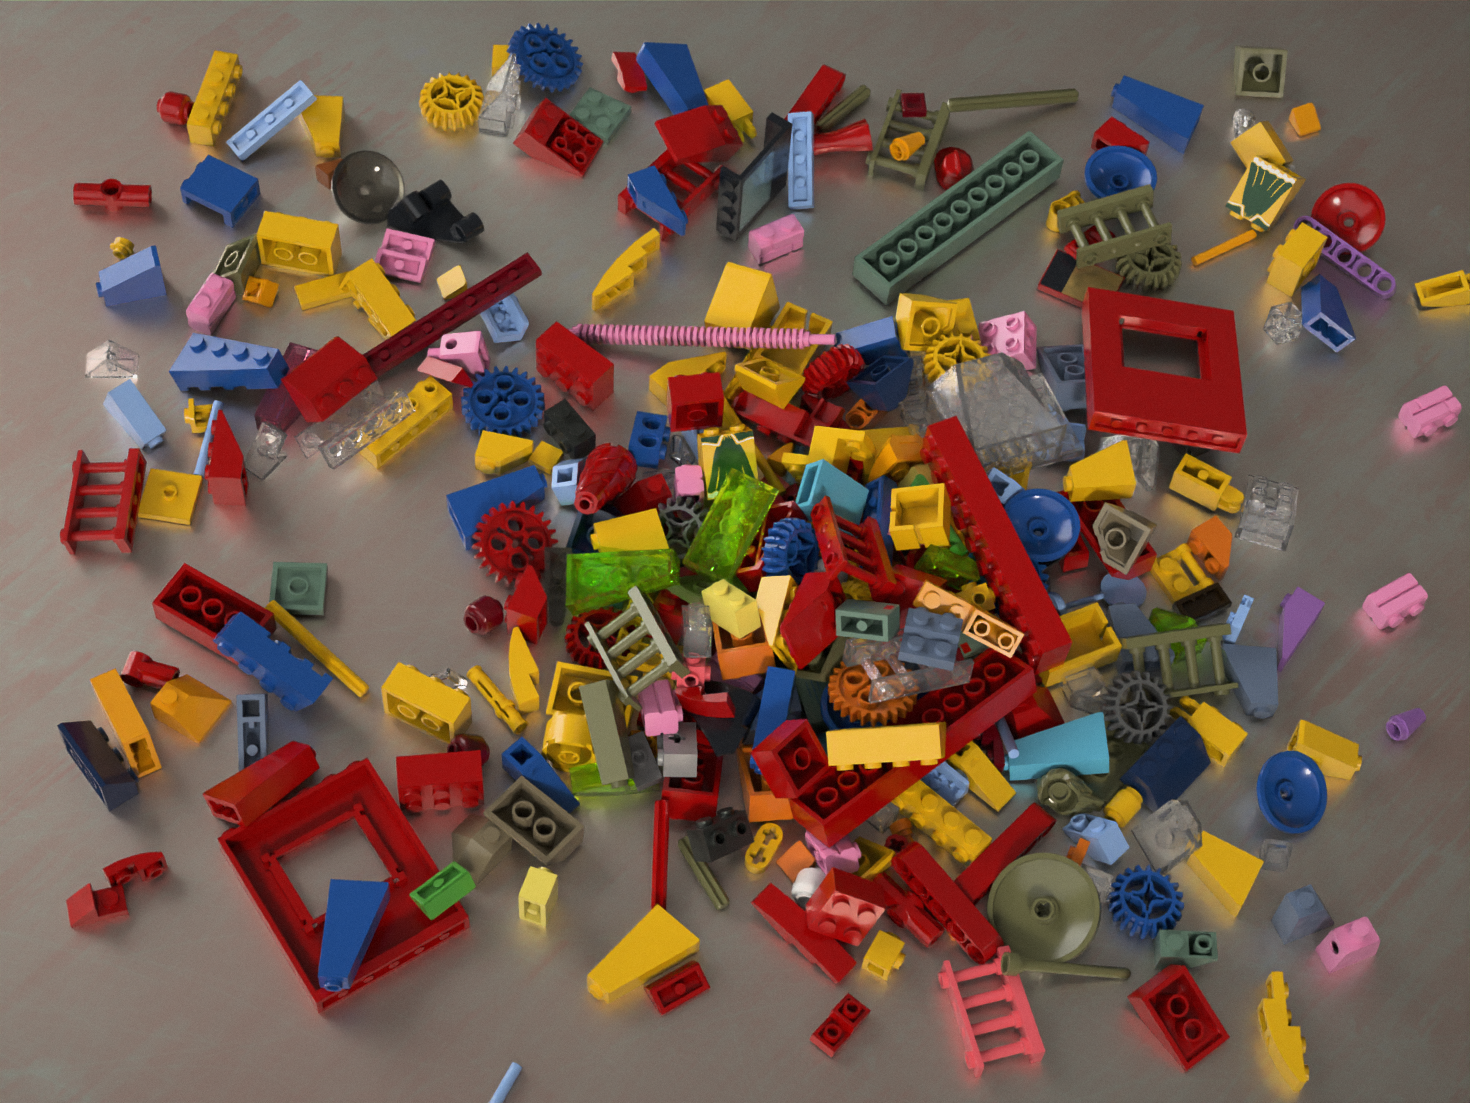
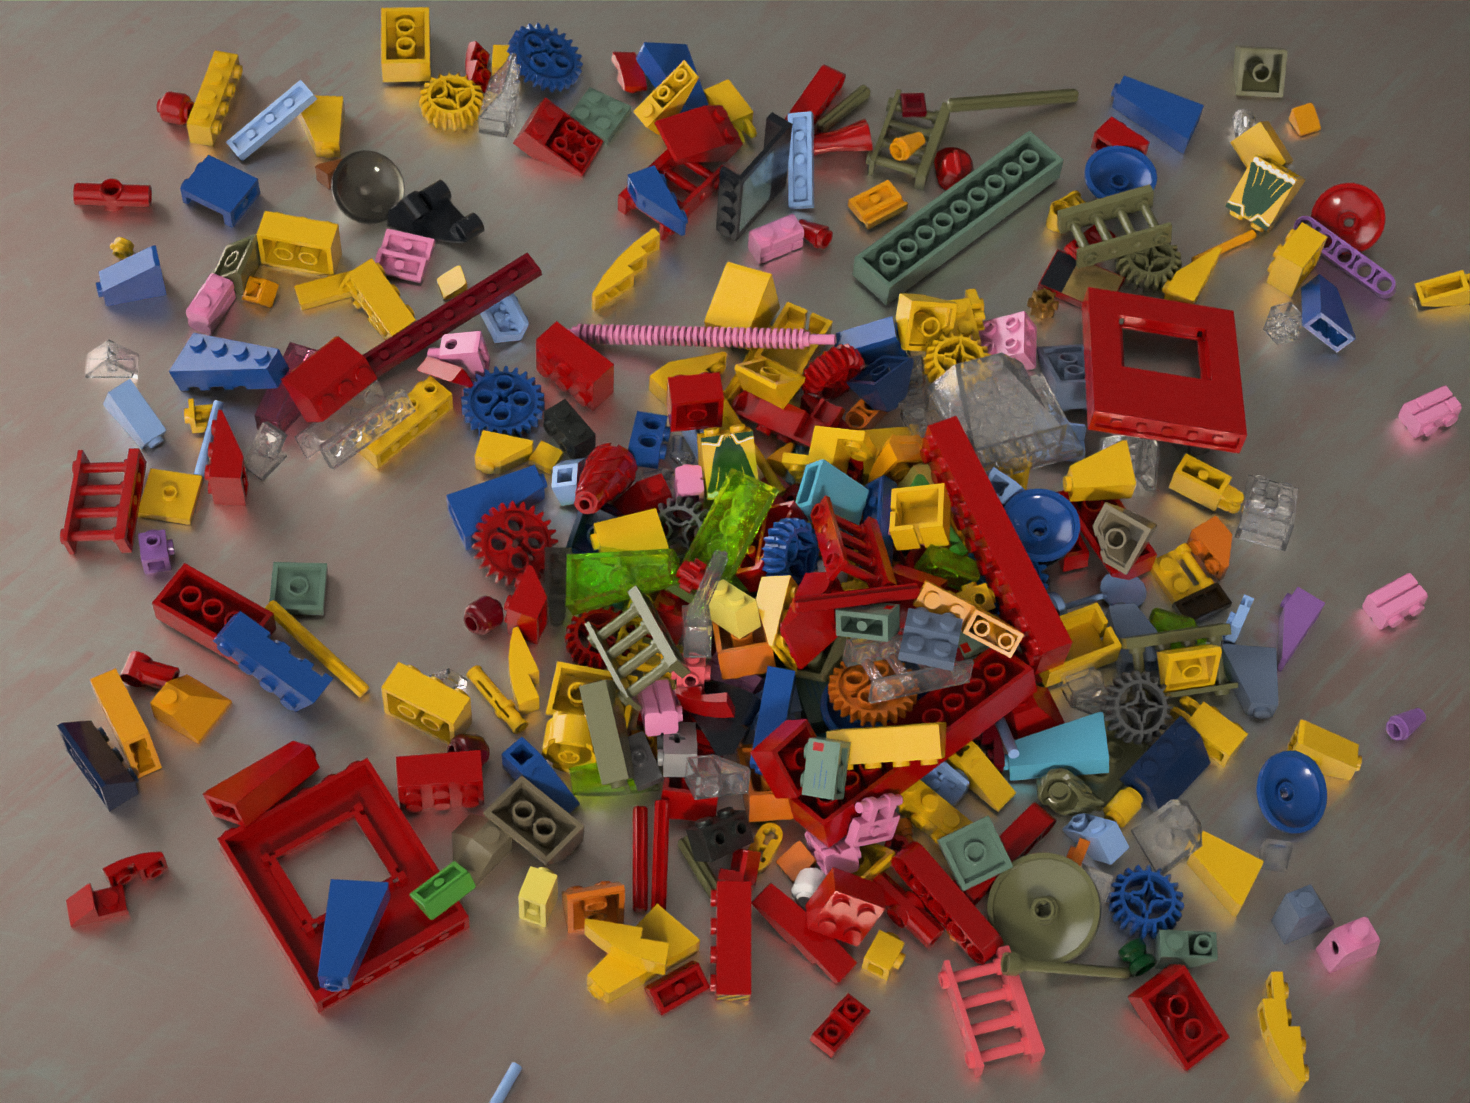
sand blue slope [236,693,269,771] -> none
none -> medium lavender brick [138,529,175,574]
none -> yellow brick [381,7,431,82]
none -> red slope [465,41,492,93]
none -> orange slope [562,881,625,934]
none -> yellow slope [584,918,670,975]
none -> yellow slope [633,60,699,136]
none -> red axle [633,806,648,912]
none -> red gear [676,558,710,594]
none -> clear slope [685,754,751,800]
none -> clear axle [686,550,728,627]
none -> red brick [710,881,751,1001]
none -> red panel [718,849,761,886]
none -> red axle [791,583,920,613]
none -> red cone [799,219,833,249]
none -> sand green brick [800,737,851,800]
none -> bright pink plate [845,793,903,848]
none -> light orange plate [847,180,908,230]
none -> sand green plate [937,815,1013,891]
none -> yellow plate [965,289,985,331]
none -> pearl gold gear [1027,288,1059,320]
none -> dark green wheel [1118,938,1157,978]
none -> yellow slope [1156,644,1222,693]
none -> yellow slope [1161,247,1222,304]

